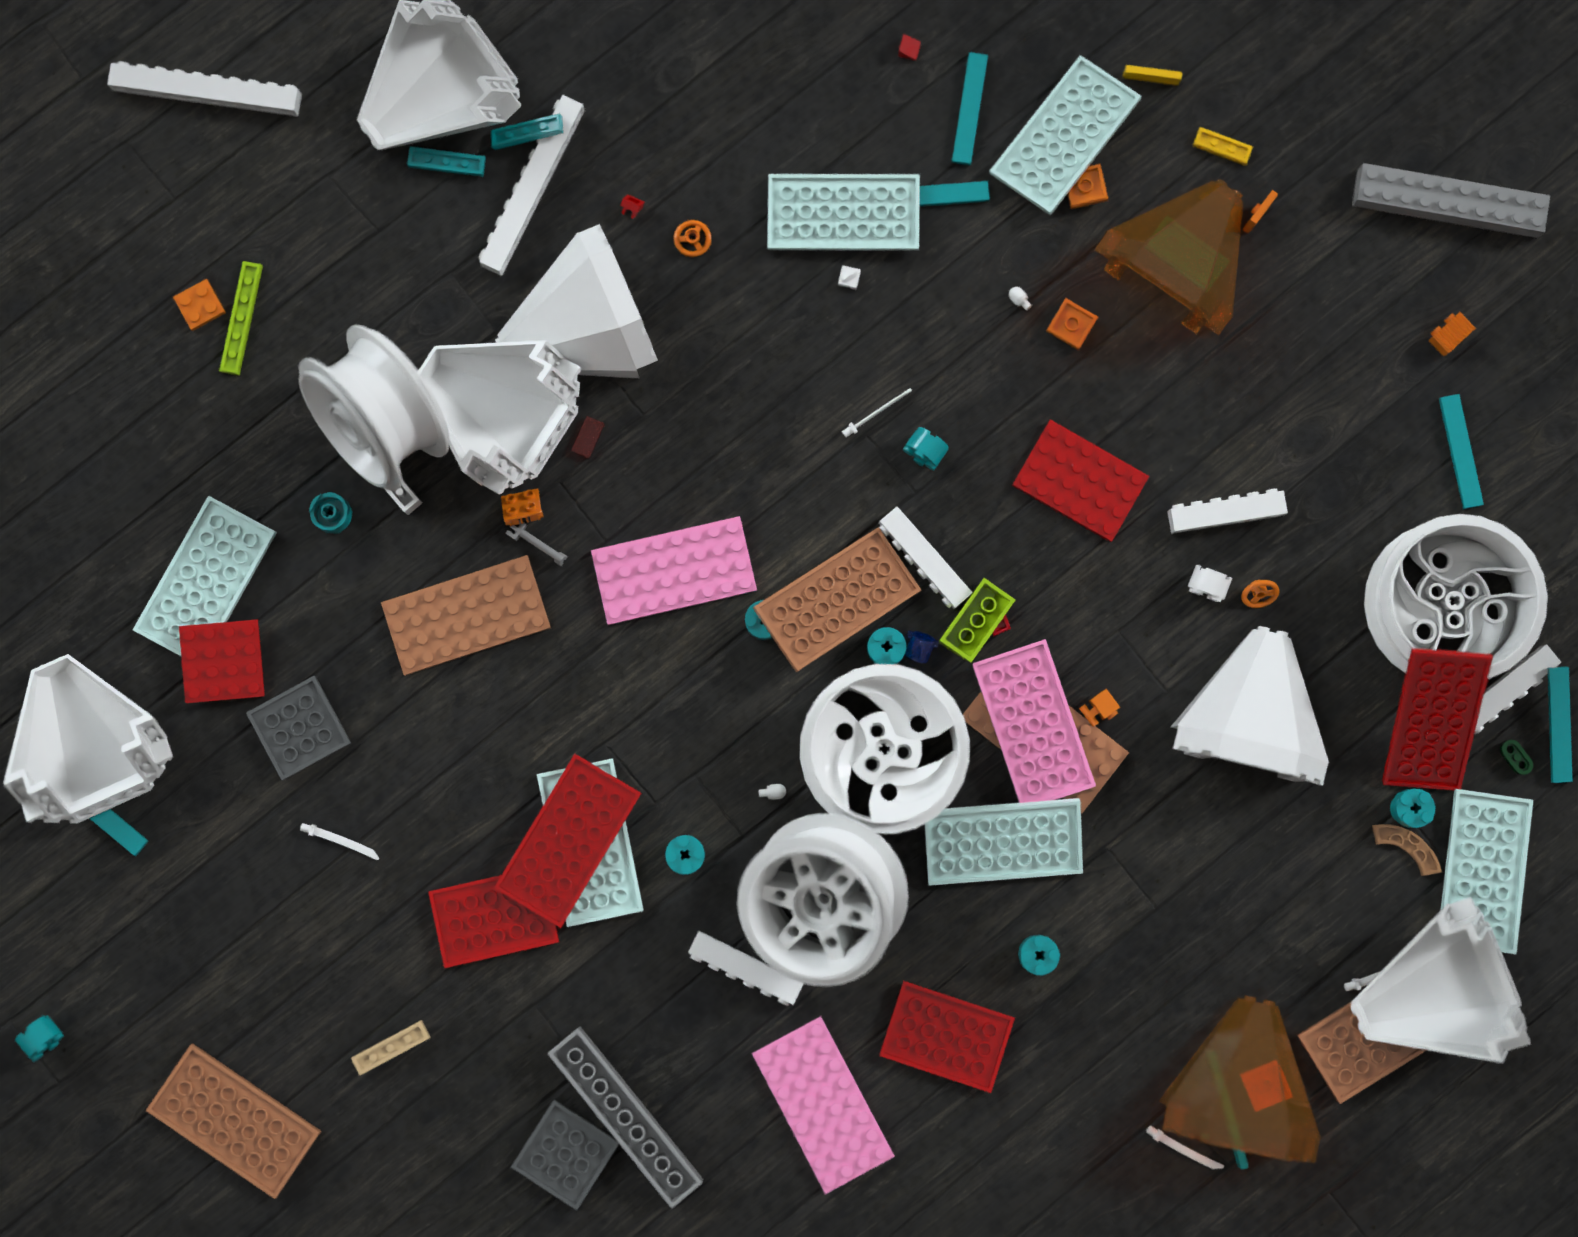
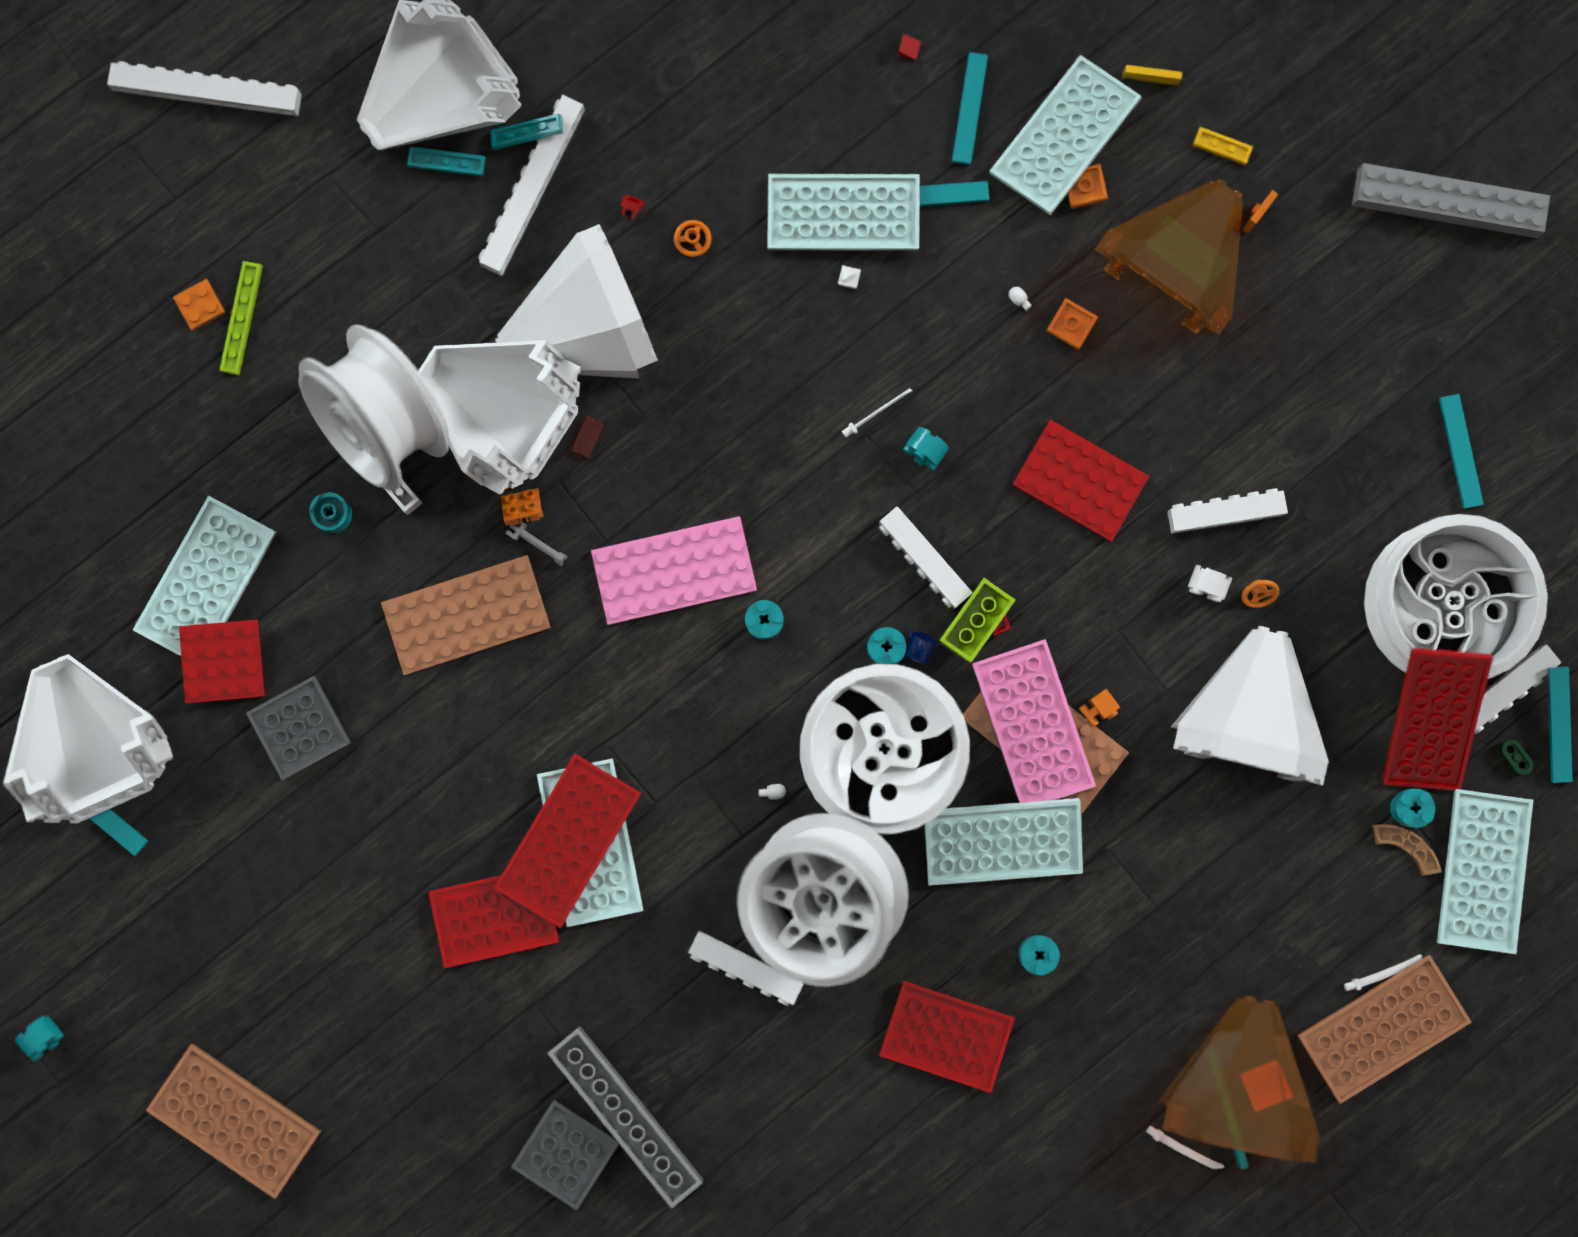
white sword [300,823,379,860] -> none
tan plate [351,1020,431,1075] -> none
teal brick [665,835,705,874] -> none
bright pink plate [752,1016,895,1194] -> none
nougat plate [753,527,921,672] -> none
white piece [1351,897,1530,1063] -> none
orange brick [1429,312,1476,356] -> none

